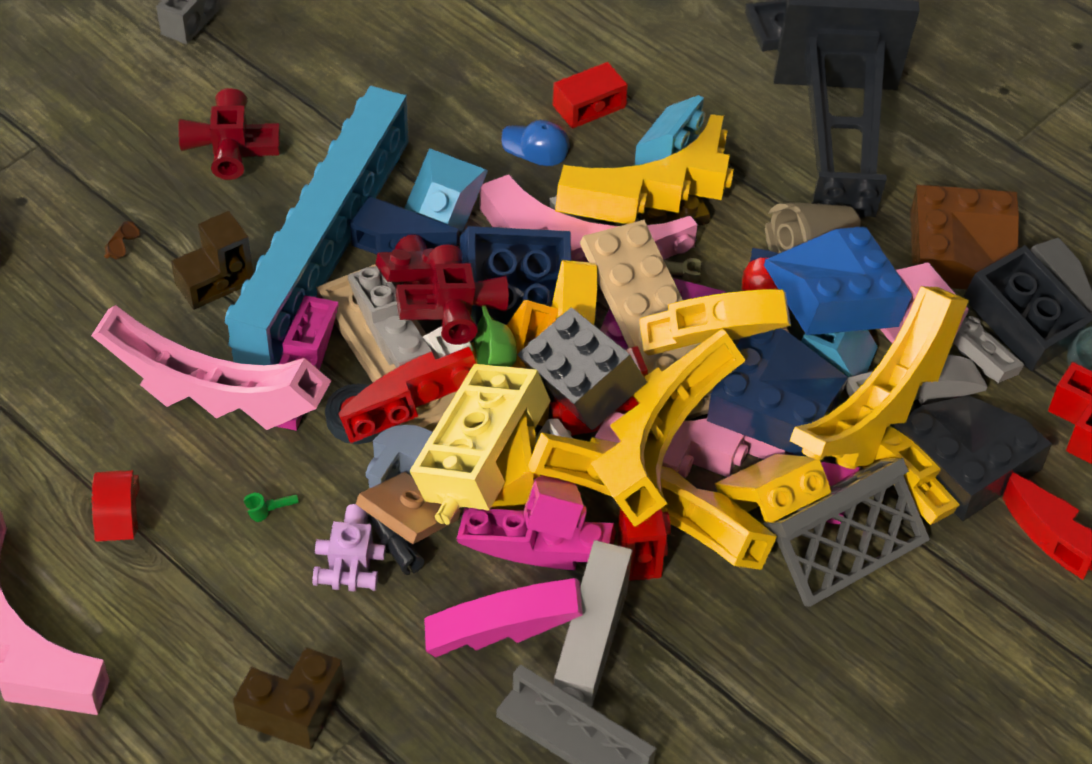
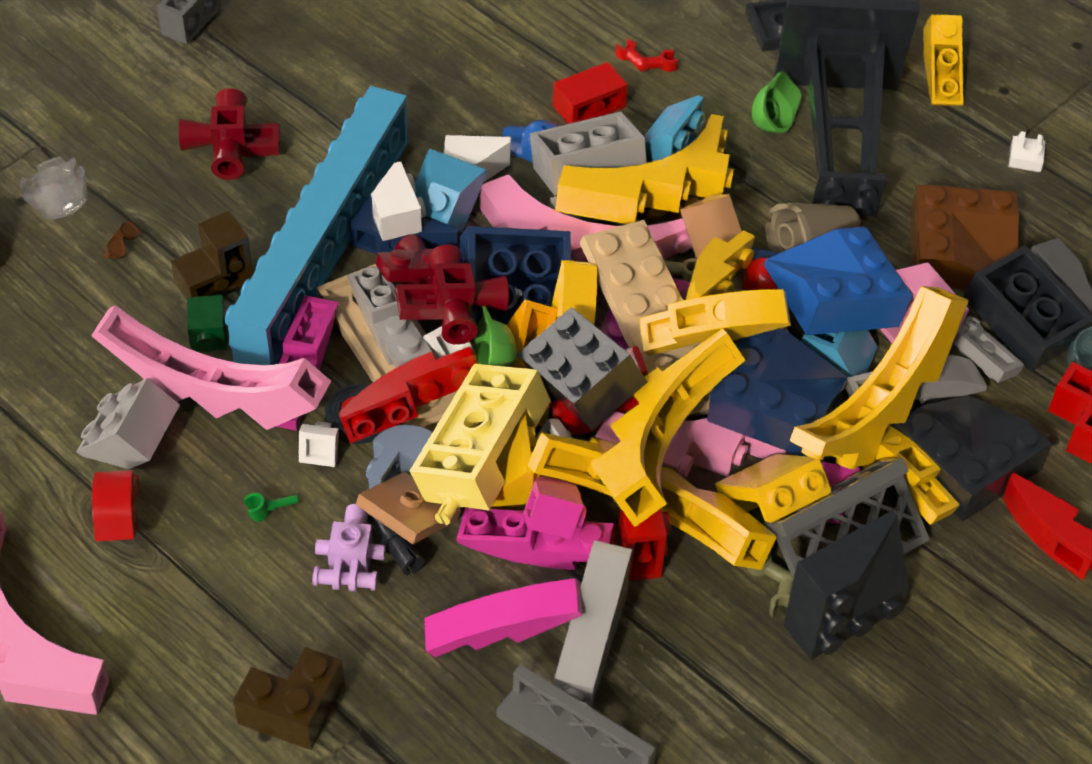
none -> clear cone [20,156,88,220]
none -> light grey slope [76,378,180,469]
none -> dark green brick [187,295,227,352]
none -> white tile [299,421,339,467]
none -> white slope [371,162,426,241]
none -> white slope [444,135,510,183]
none -> light grey brick [530,112,646,195]
none -> red arm [615,38,679,72]
none -> medium nougat brick [680,194,742,259]
none -> yellow slope [686,230,755,300]
none -> olive arm [747,553,793,618]
none -> bright green cap [751,71,801,133]
none -> black slope [783,510,909,660]
none -> yellow slope [924,15,963,106]
none -> white tile [1008,132,1045,172]

